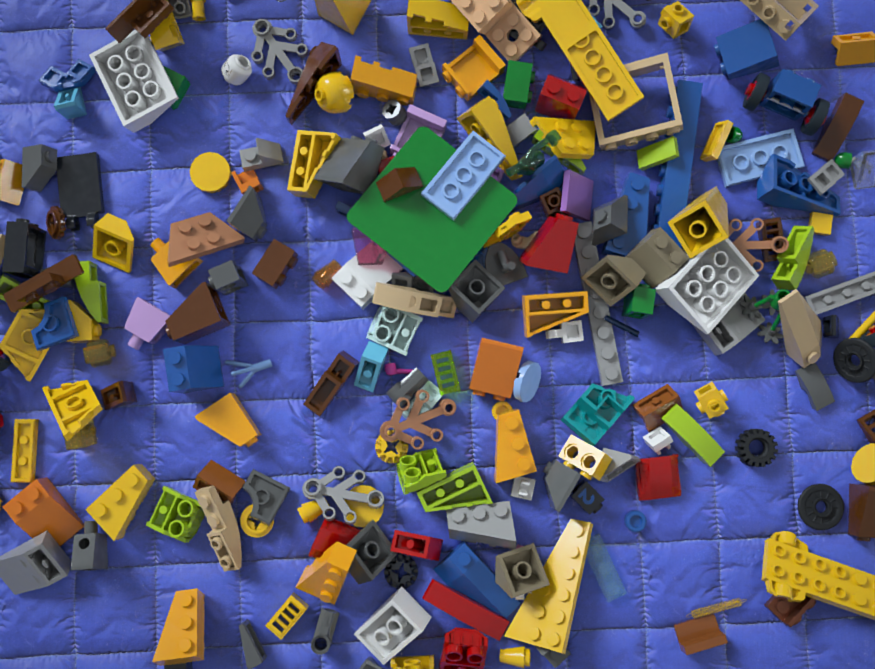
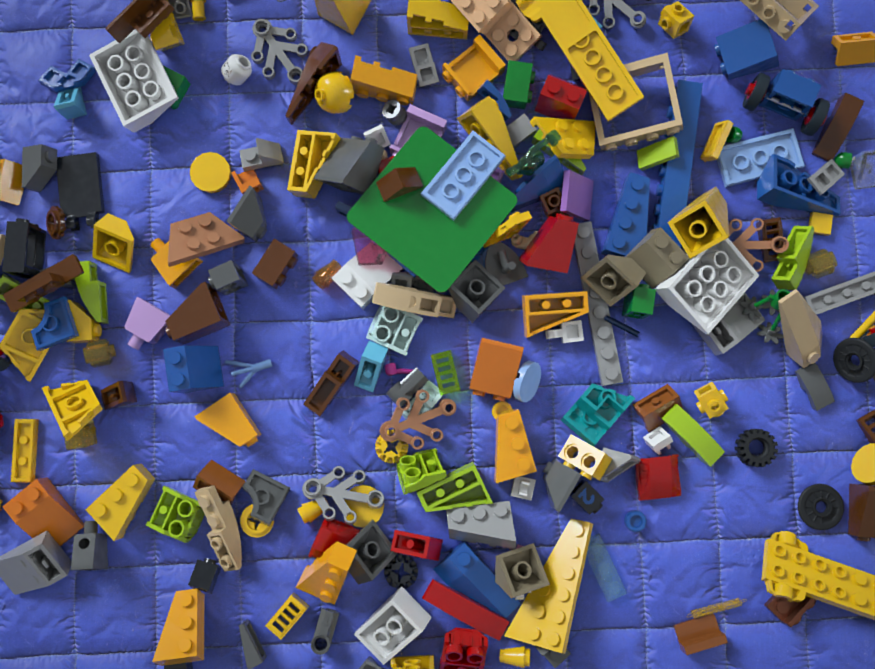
dark grey slope [592,195,628,246] -> none
black slope [823,315,839,338] -> none
none -> black brick [188,558,221,594]

